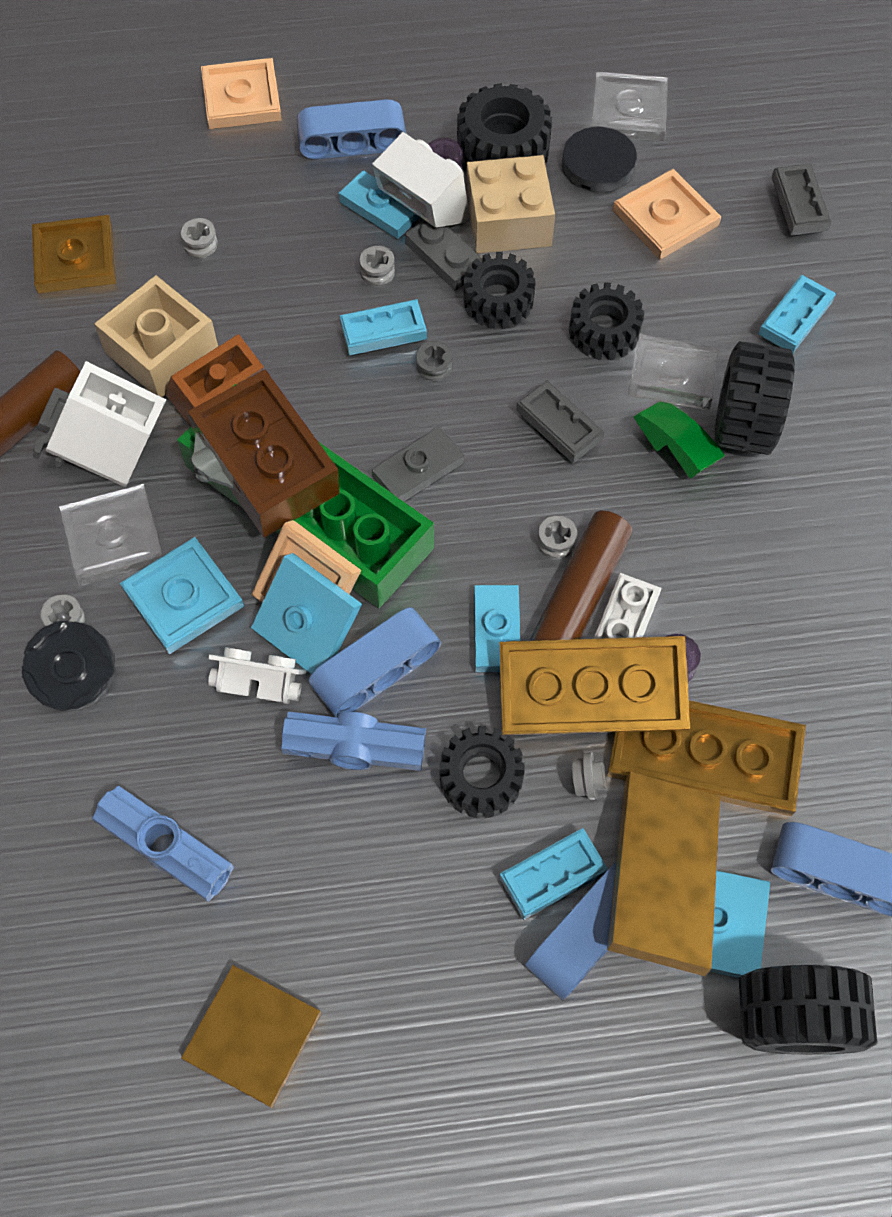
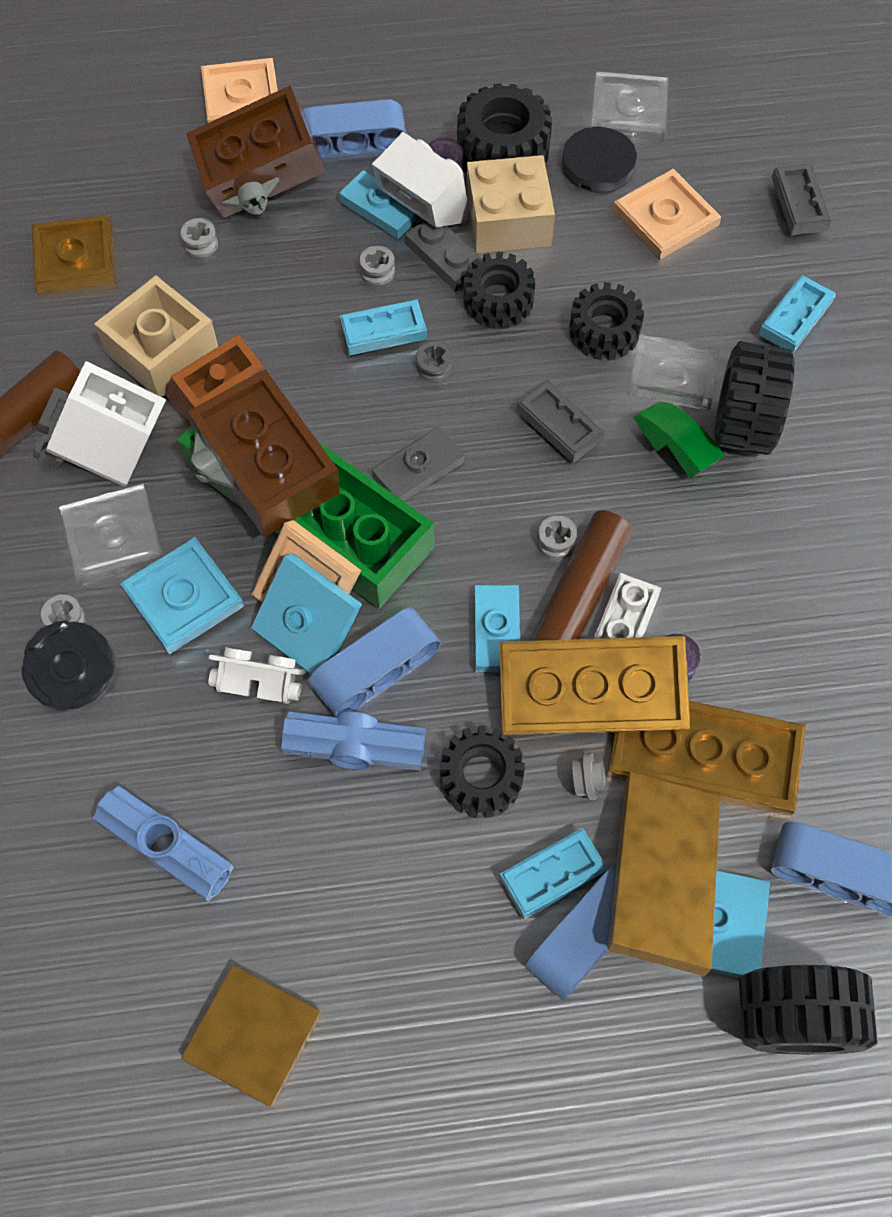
none -> reddish brown piece [186,85,327,218]

